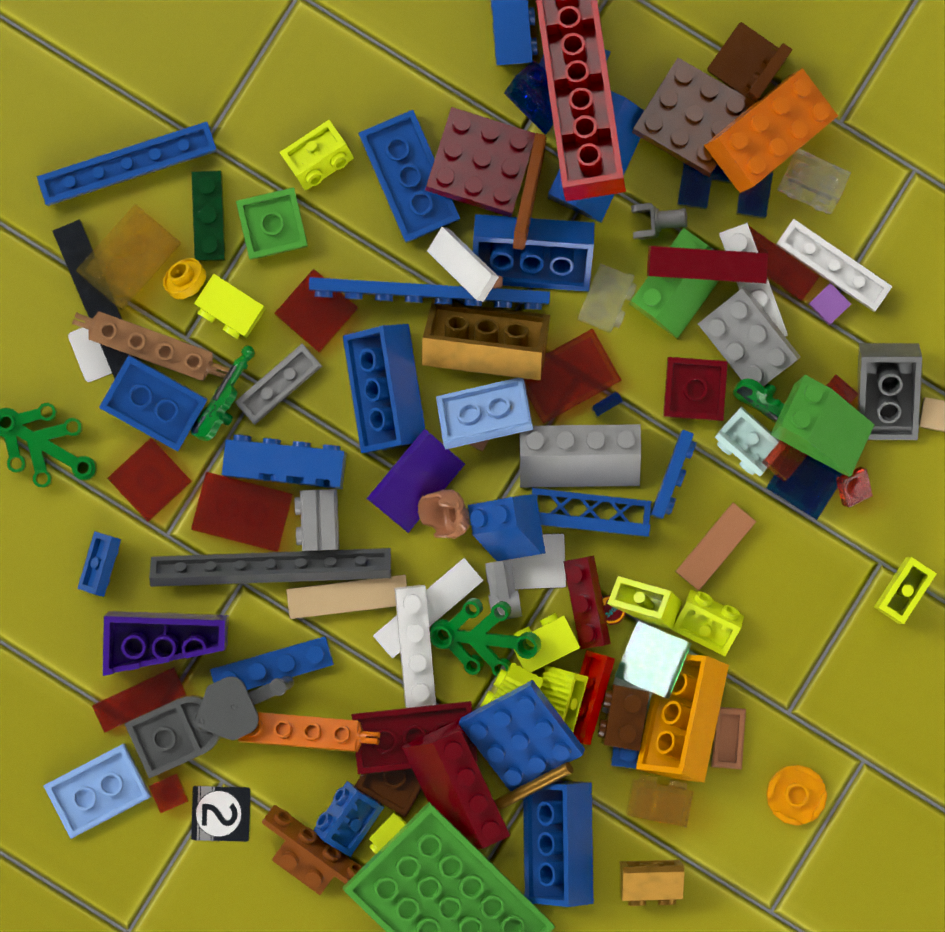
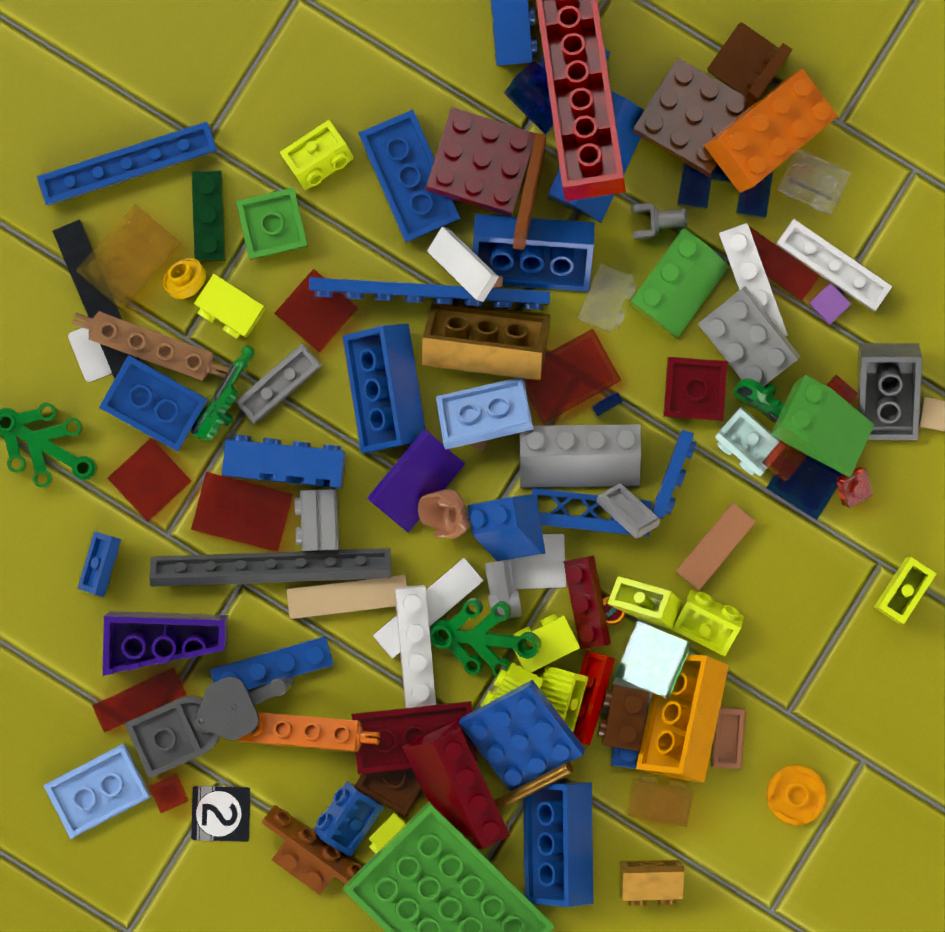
dark red tile [647,246,769,284] -> none
none -> light grey tile [597,483,660,539]

